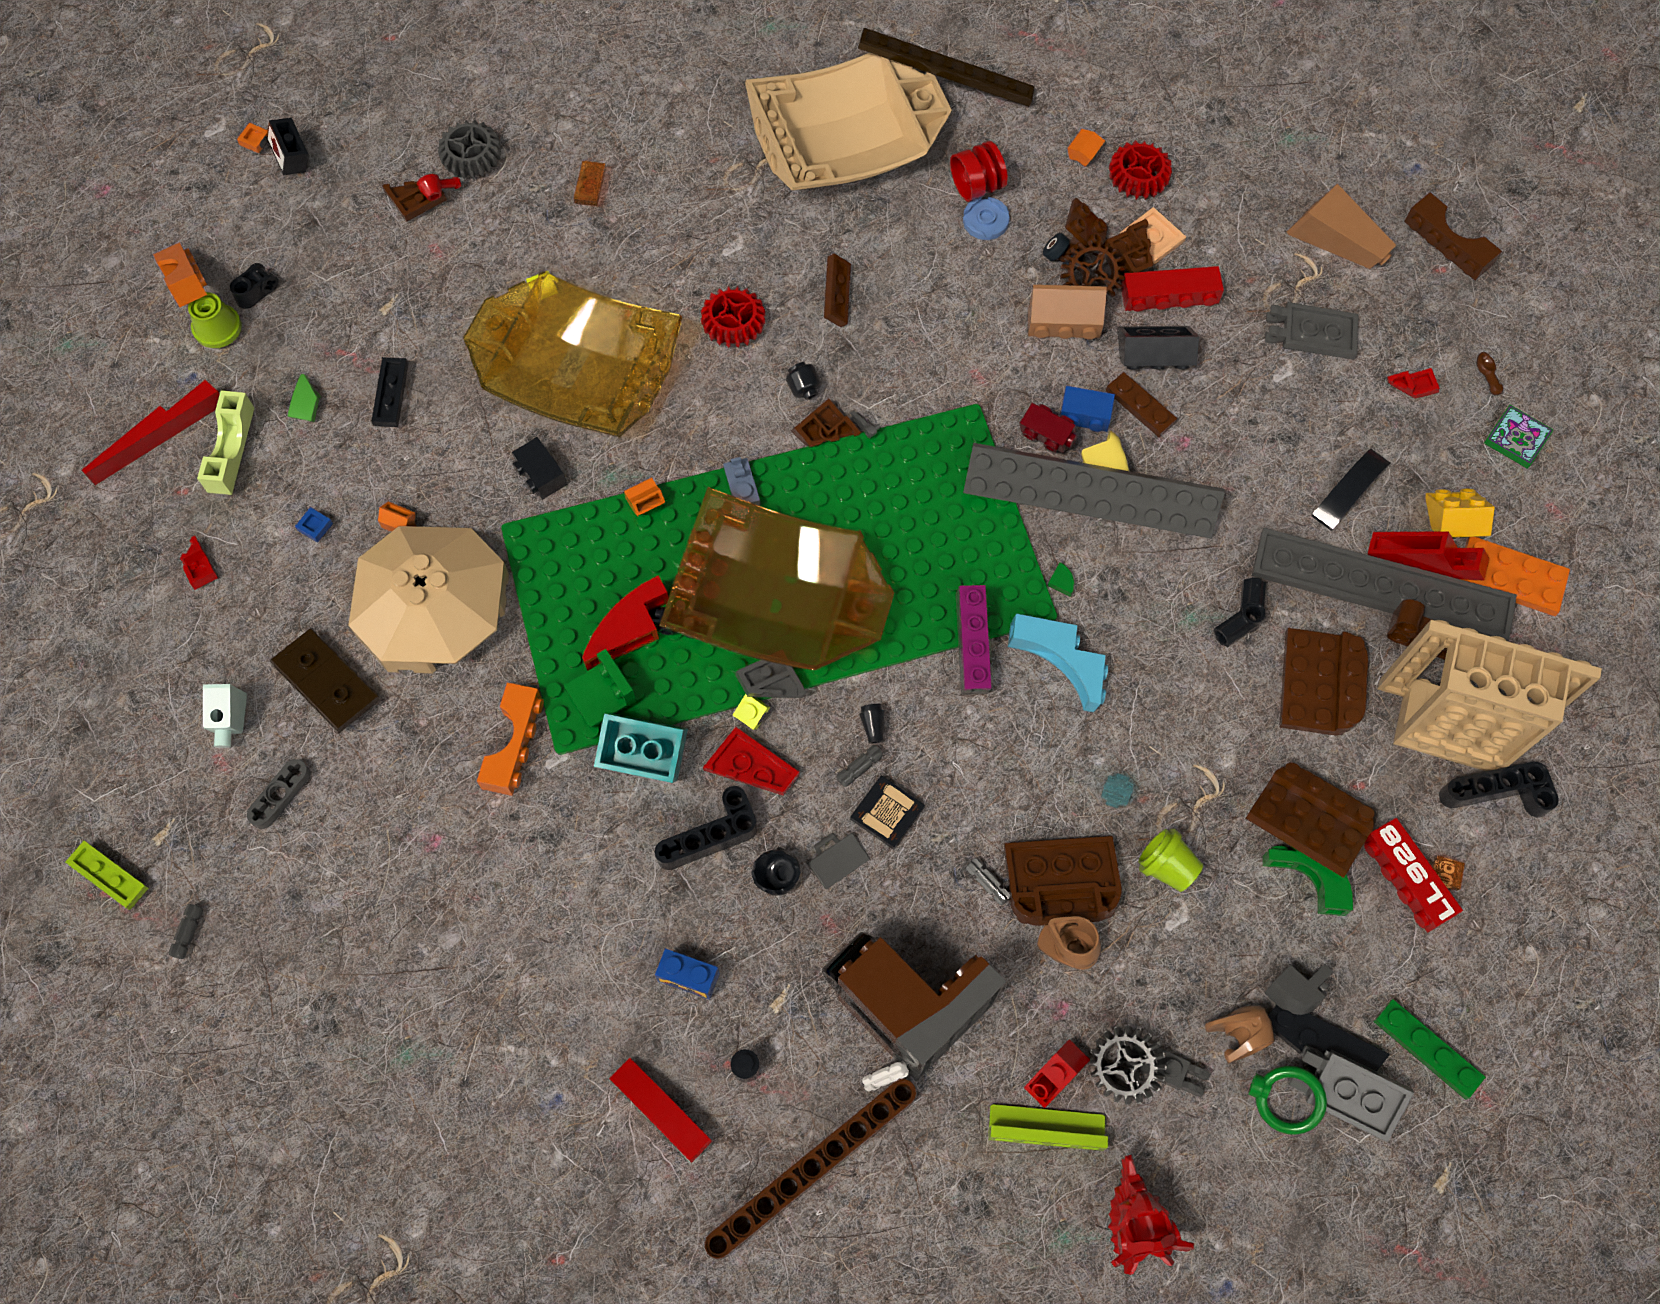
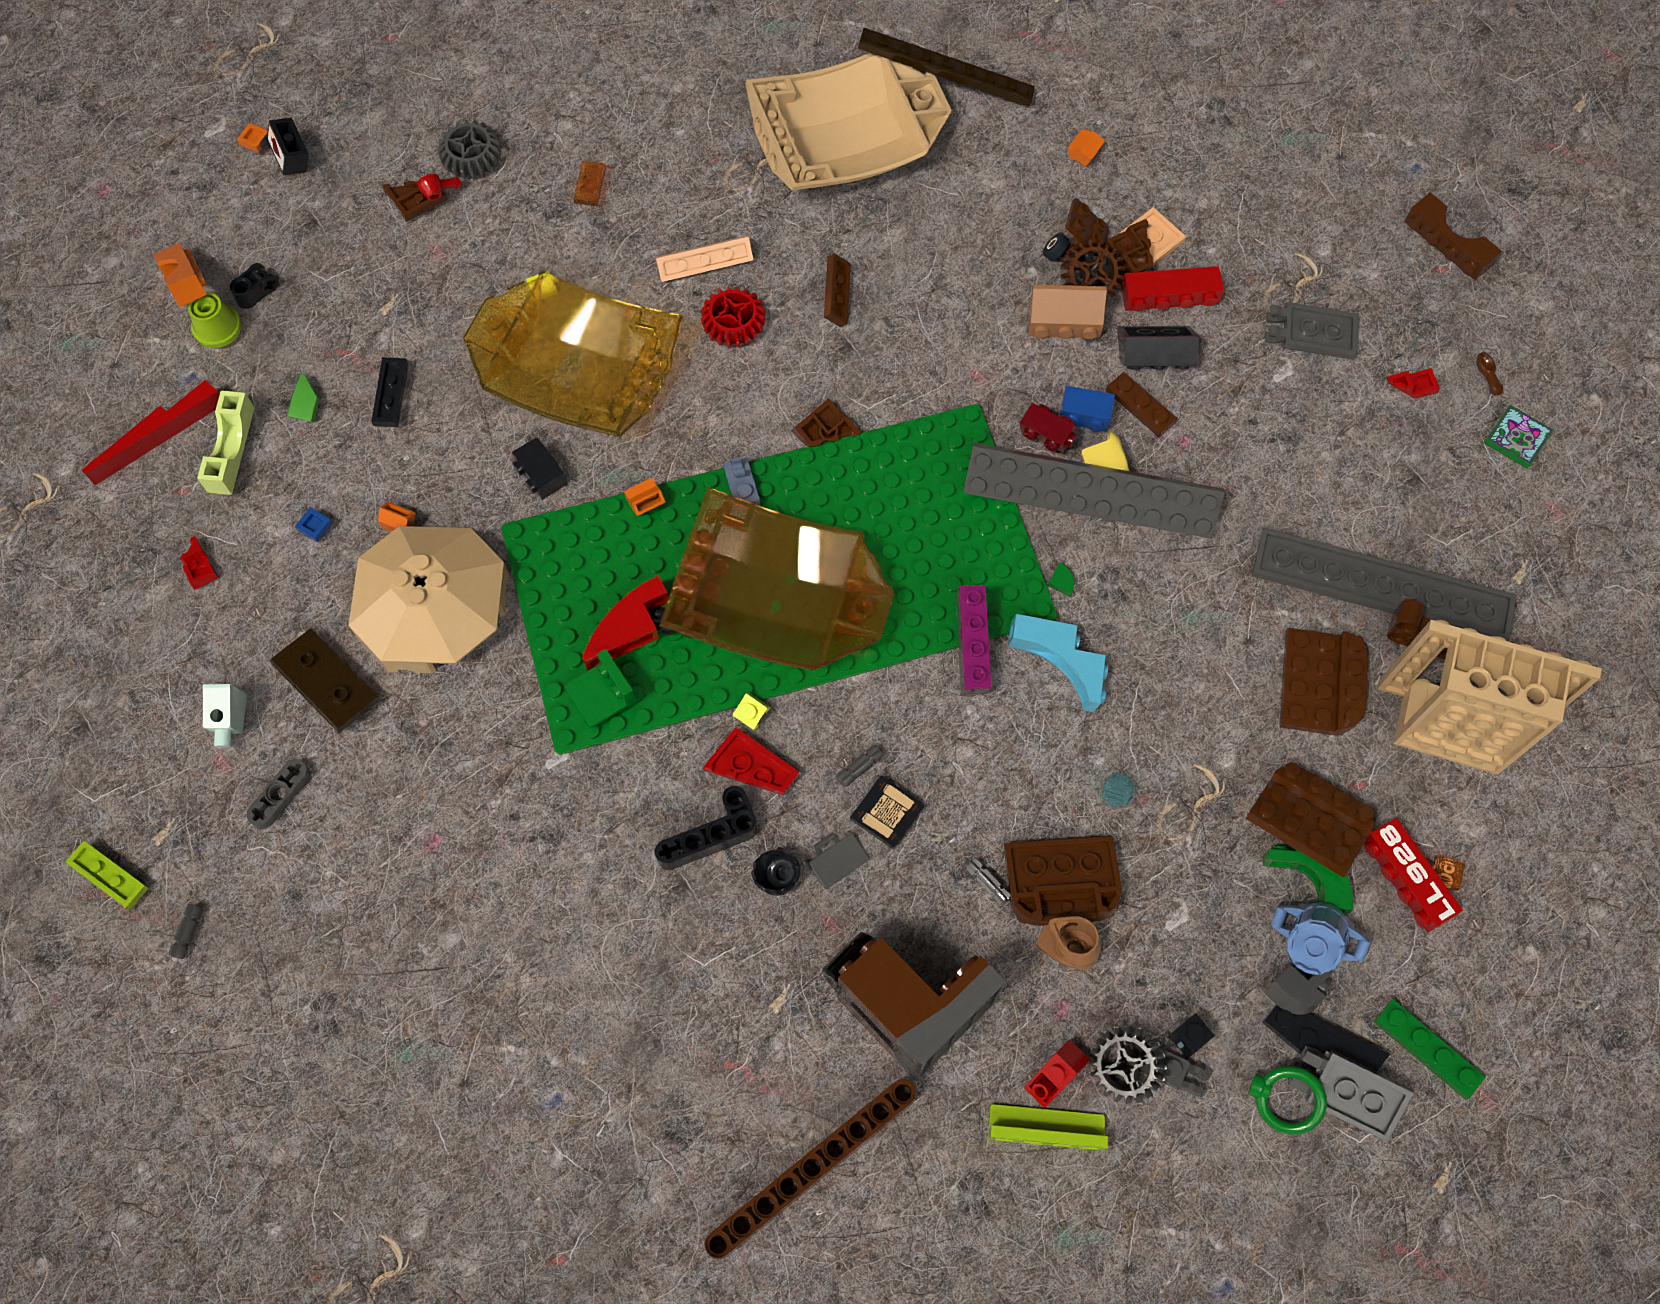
orange arch [477,682,544,796] -> none
teal brick [594,713,688,783] -> none
red slope [609,1058,712,1163] -> none
blue brick [655,948,720,1000] -> none
black brick [730,1049,760,1083] -> none
dark grey wing [735,650,807,698] -> none
black head [786,362,822,400] -> none
dark grey piece [850,410,881,438] -> none
black cone [859,704,885,744] -> none
white axle [862,1061,909,1092] -> none
red wheel [950,141,1008,202] -> none
medium blue tile [963,197,1009,240] -> none
red piece [1108,1155,1195,1275] -> none
red gear [1109,140,1172,200] -> none
lime piece [1138,828,1203,892] -> none
medium nougat helmet [1204,1005,1275,1064] -> none
black piece [1213,577,1266,648] -> none
medium nougat slope [1287,184,1396,269] -> none
black slope [1312,448,1391,531] -> none
red slope [1368,531,1490,581] -> none
yellow slope [1425,488,1495,537] -> none
black beam [1439,762,1559,818] -> none
orange plate [1460,537,1570,616] -> none
none -> light nougat plate [655,236,753,282]
none -> black brick [1168,1013,1215,1059]
none -> medium blue container [1271,902,1371,975]

